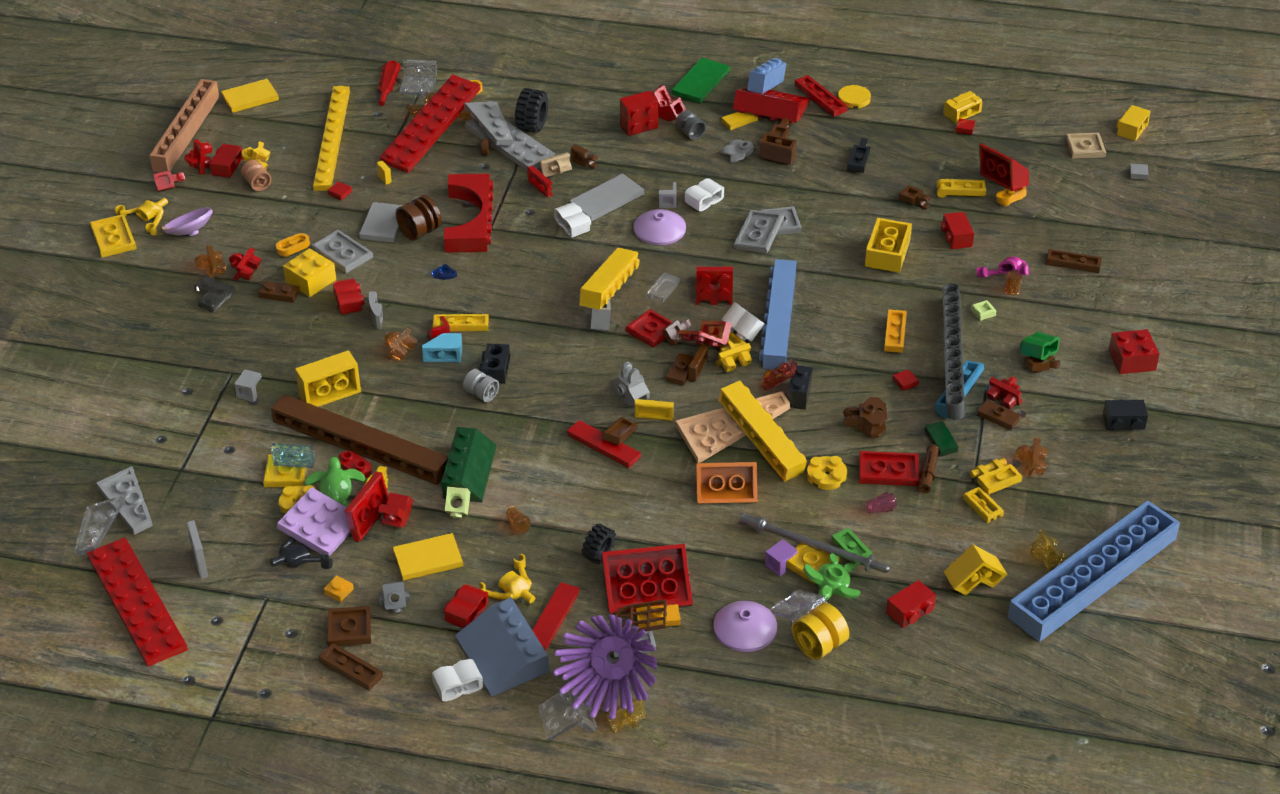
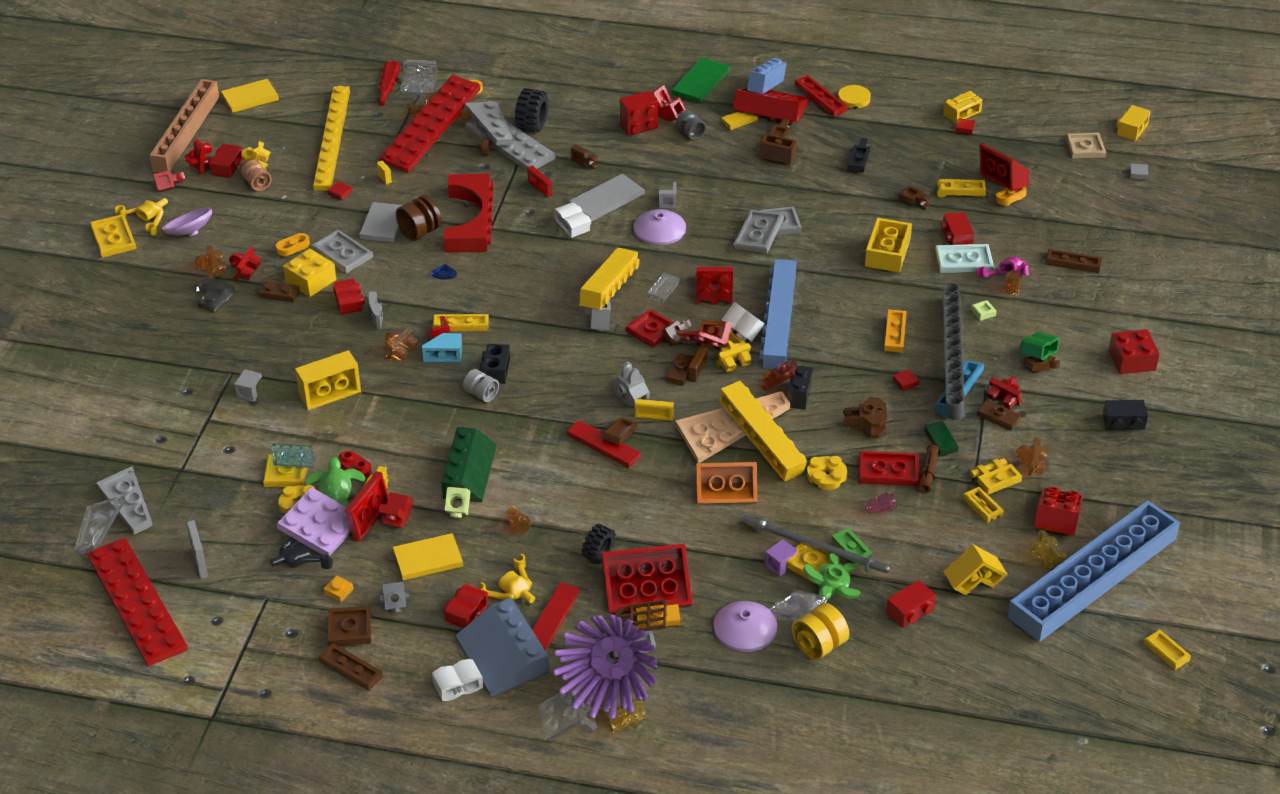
reddish brown brick [271,394,449,485] -> none
tan hips [540,152,572,177] -> none
white brick [685,178,724,211] -> none
light grey plate [720,139,754,163] -> none
none -> light aqua tile [935,244,994,273]
none -> red slope [1034,486,1084,536]
none -> yellow tile [1143,629,1191,670]

